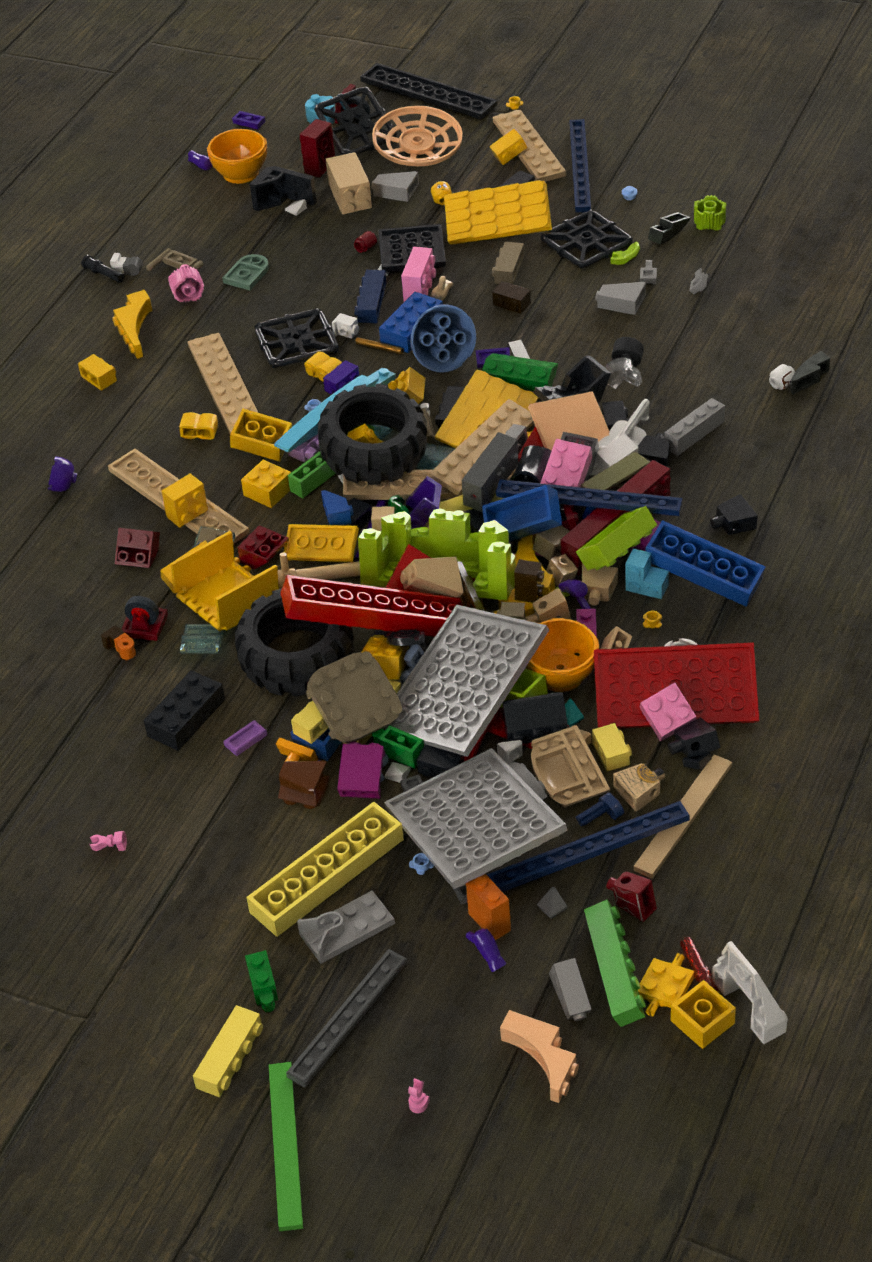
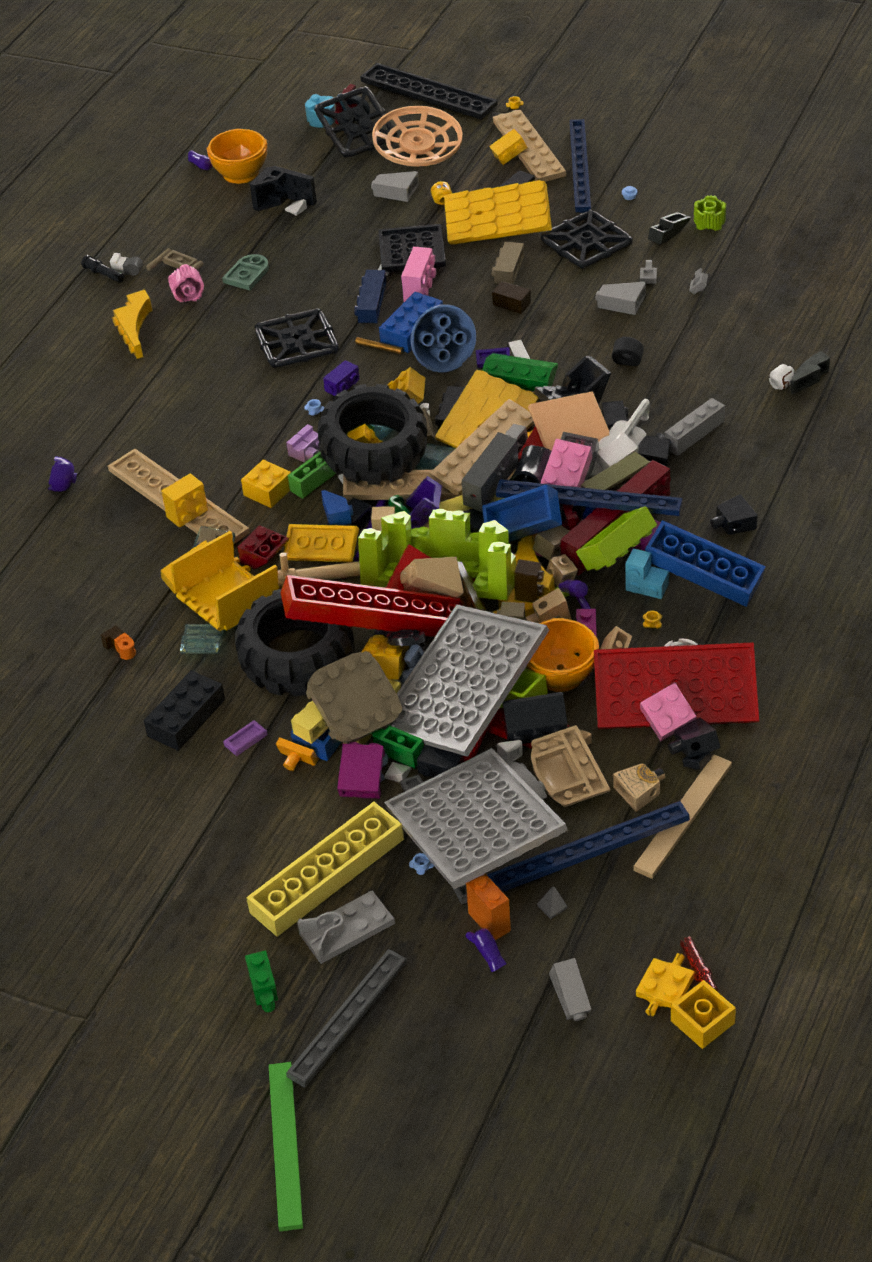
yellow brick [78,354,117,390] -> none
bright pink piece [89,831,127,851] -> none
dark red slope [115,528,160,568] -> none
plate [121,596,168,641] -> none
yellow brick [179,412,218,440] -> none
tan plate [188,333,258,434] -> none
light yellow brick [193,1005,263,1097] -> none
yellow brick [230,408,292,462] -> none
dark purple plate [232,111,265,129] -> none
medium azure slope [274,368,396,453] -> none
reddish brown piece [278,760,330,809] -> none
dark red brick [299,119,335,177] -> none
yellow brick [304,352,342,382] -> none
tan brick [326,152,372,214] -> none
white brick [332,313,359,339] -> none
dark red brick [354,231,377,253] -> none
bright pink piece [408,1078,430,1113] -> none
tan piece [430,276,453,301] -> none
light nougat arch [500,1010,579,1103] -> none
teal slope [565,699,584,727] -> none
dark blue piece [576,792,624,826] -> none
tan torso [582,564,618,606] -> none
bright green brick [584,900,646,1027] -> none
light yellow brick [592,723,632,771] -> none
clear brick [605,358,642,389] -> none
dark red torso [606,872,657,922] -> none
lime piece [611,242,640,265] -> none
white wedge [712,941,788,1044] -> none

